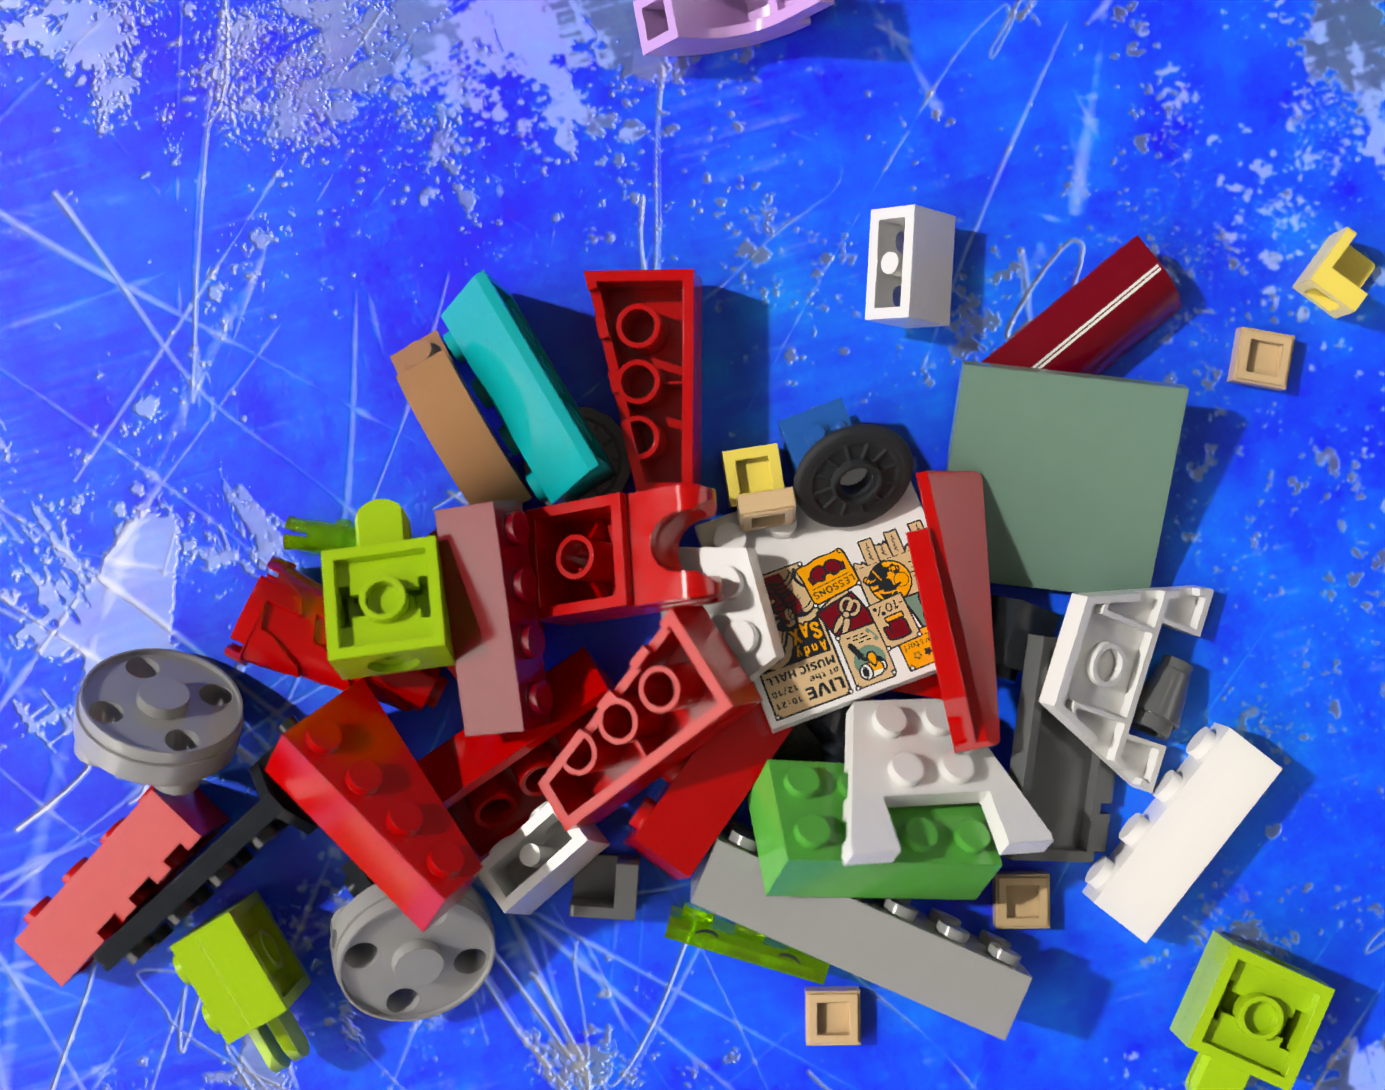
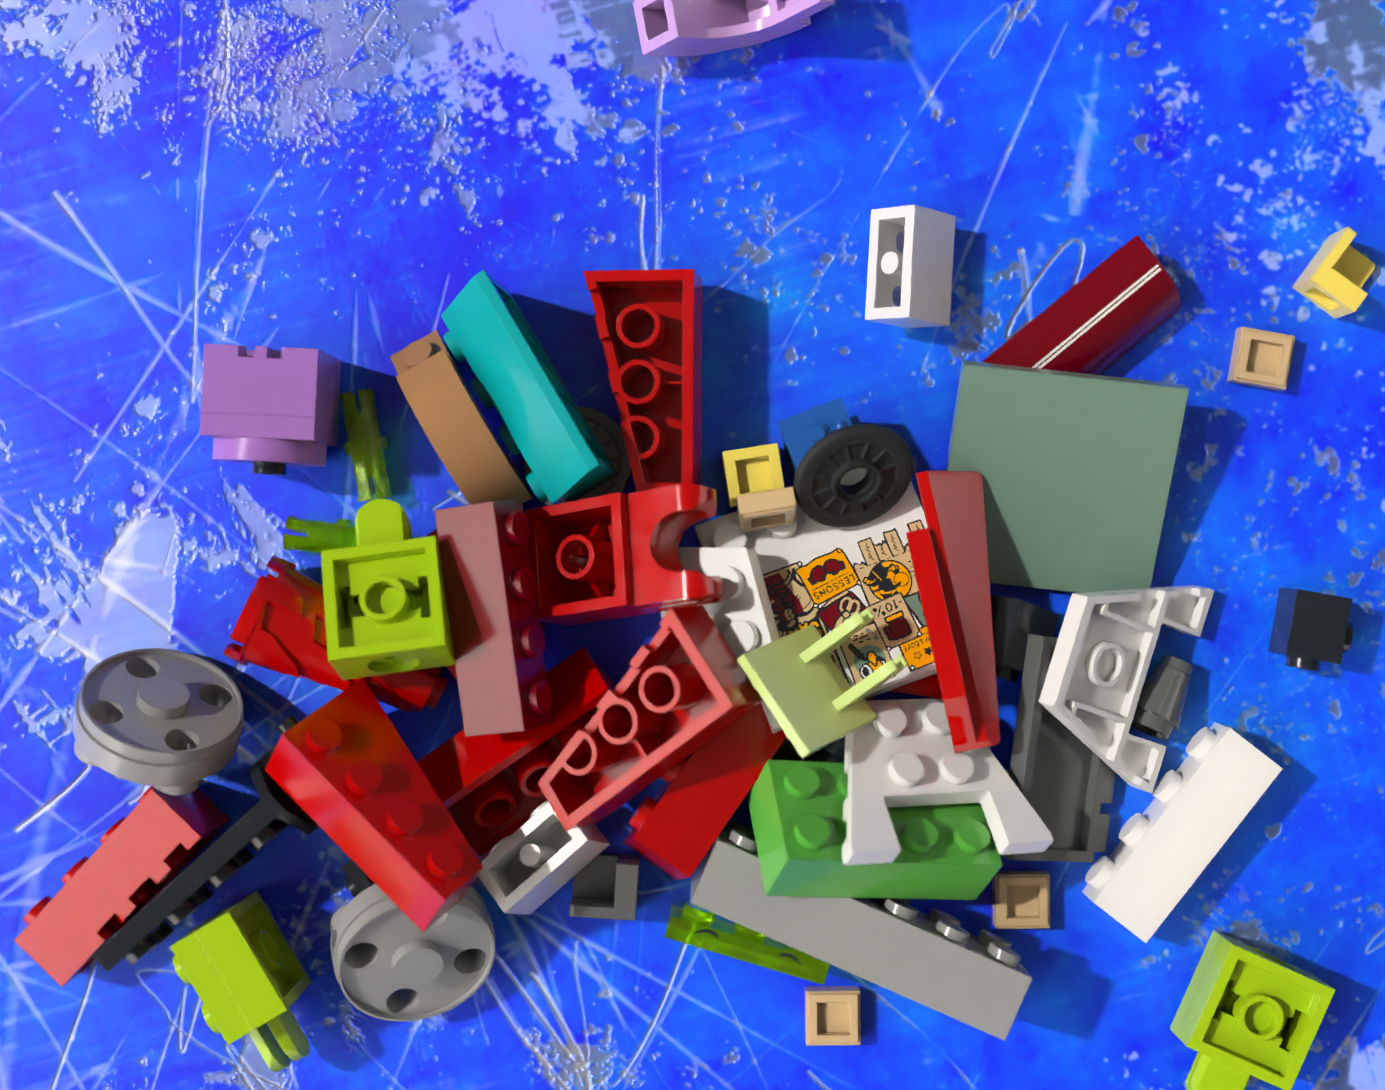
none -> medium lavender piece [200,343,341,475]
none -> clear neon green pin [339,389,393,503]
none -> yellowish green plate [737,607,908,758]
none -> black brick [1268,588,1353,671]

